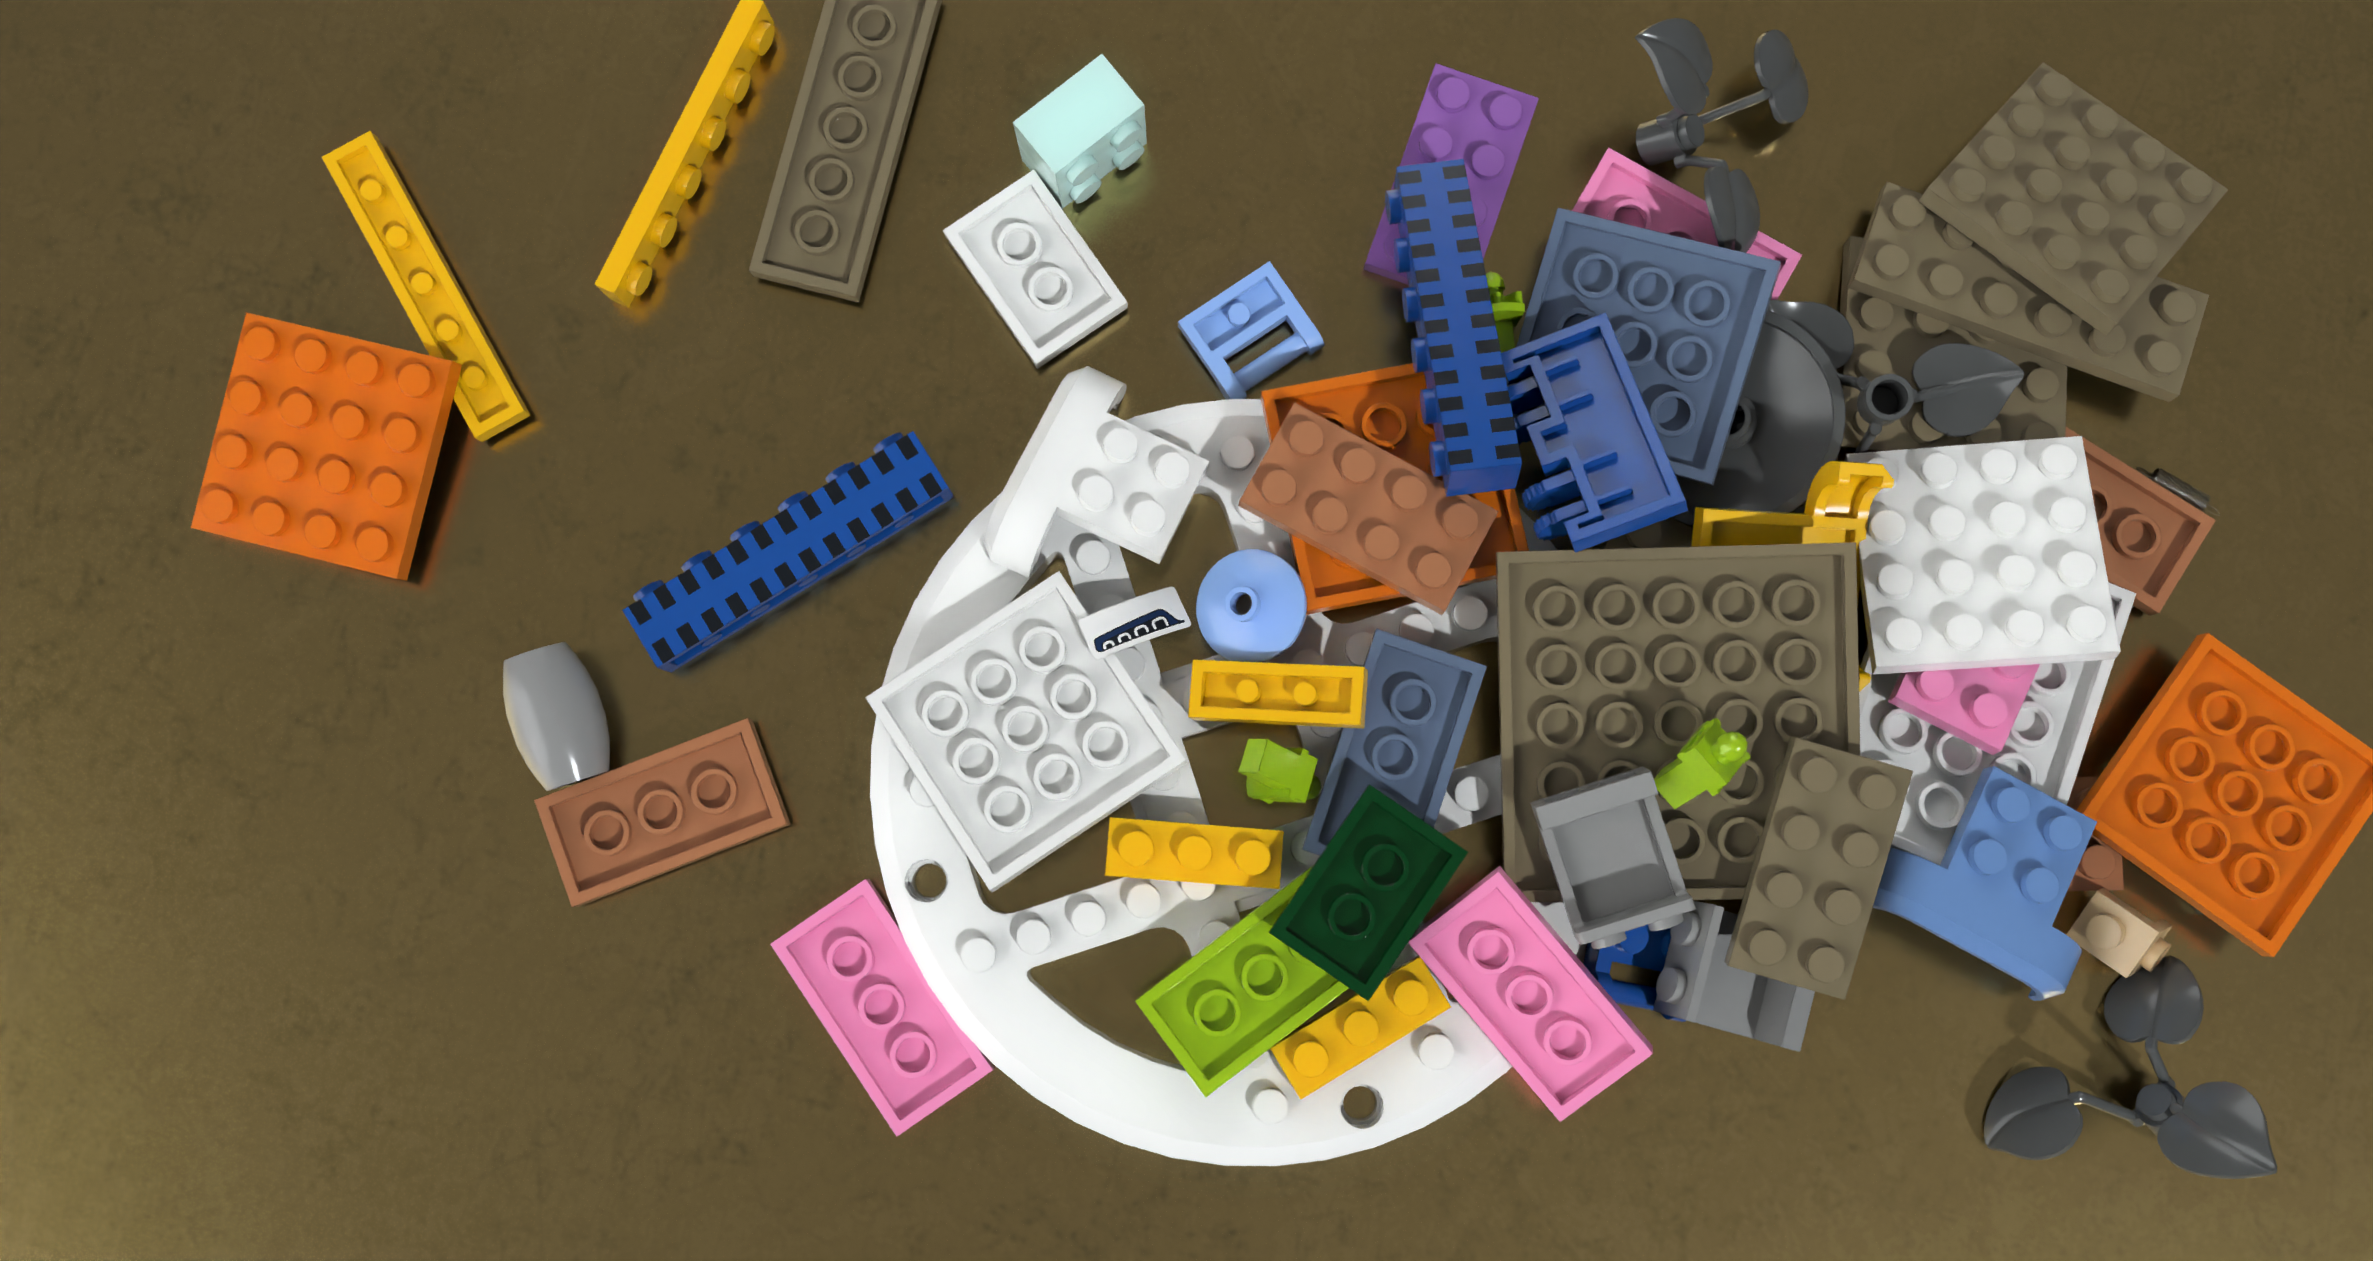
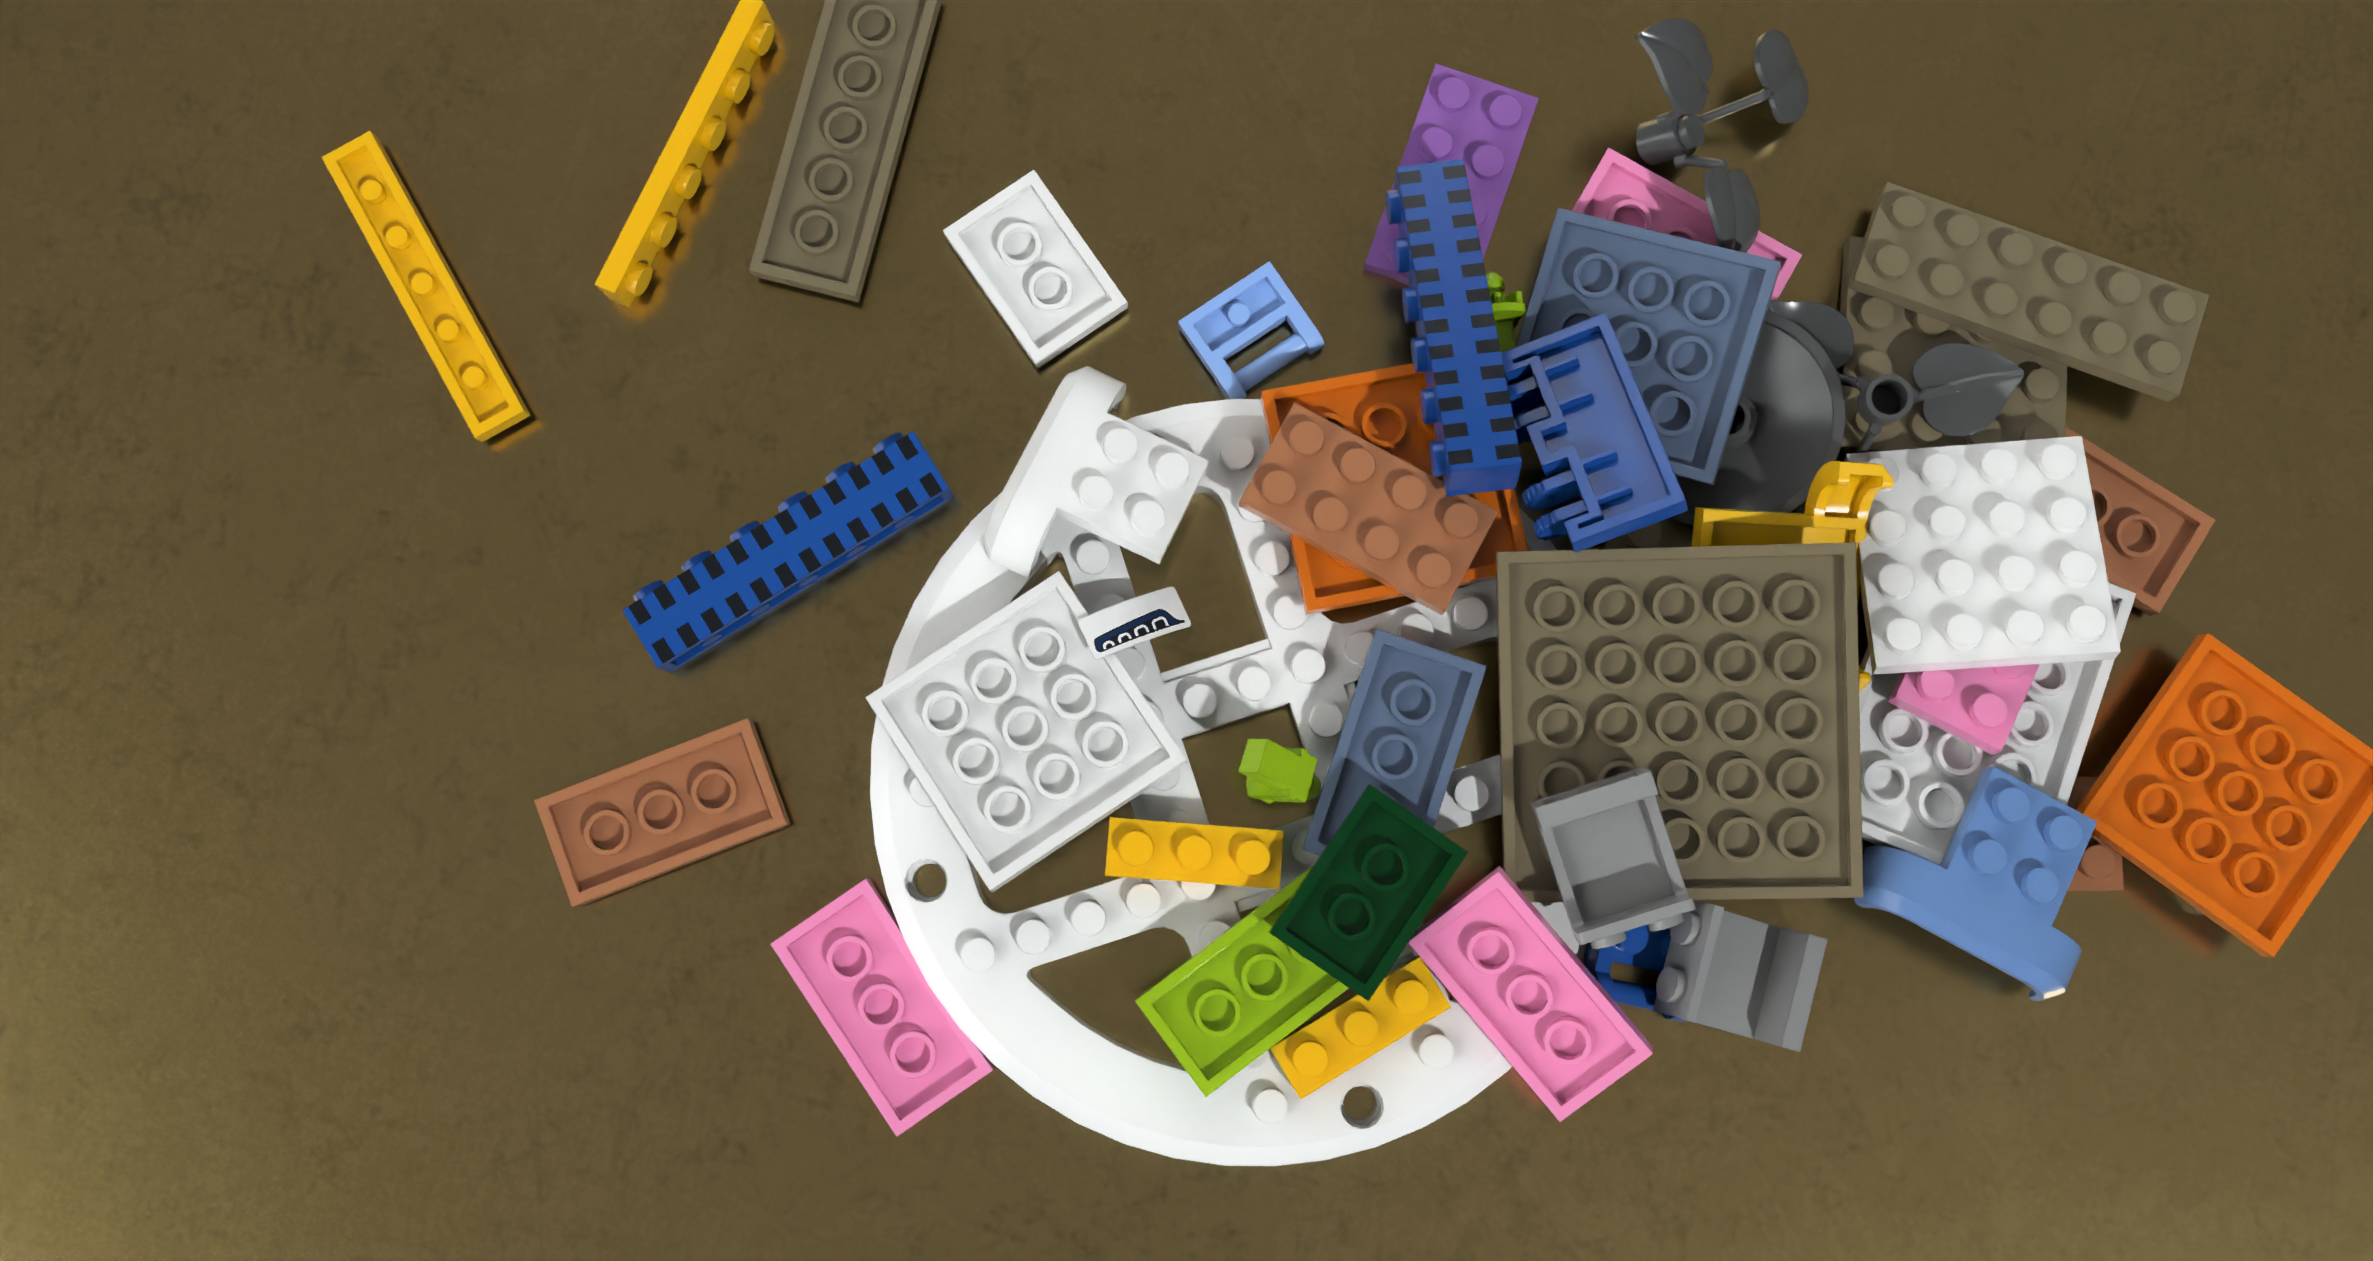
orange plate [191,312,462,581] -> none
light grey piece [503,642,610,791] -> none
light aqua brick [1013,54,1147,209] -> none
yellow plate [1188,660,1368,729] -> none
light blue dish [1196,549,1307,662] -> none
lime piece [1654,718,1751,810] -> none
dark tan plate [1724,736,1913,1000] -> none
dark tan plate [1918,62,2228,336] -> none
dark grey plant [1984,955,2277,1179] -> none
tan bracket [2066,888,2173,978] -> none
dark tan piece [2137,467,2220,516] -> none

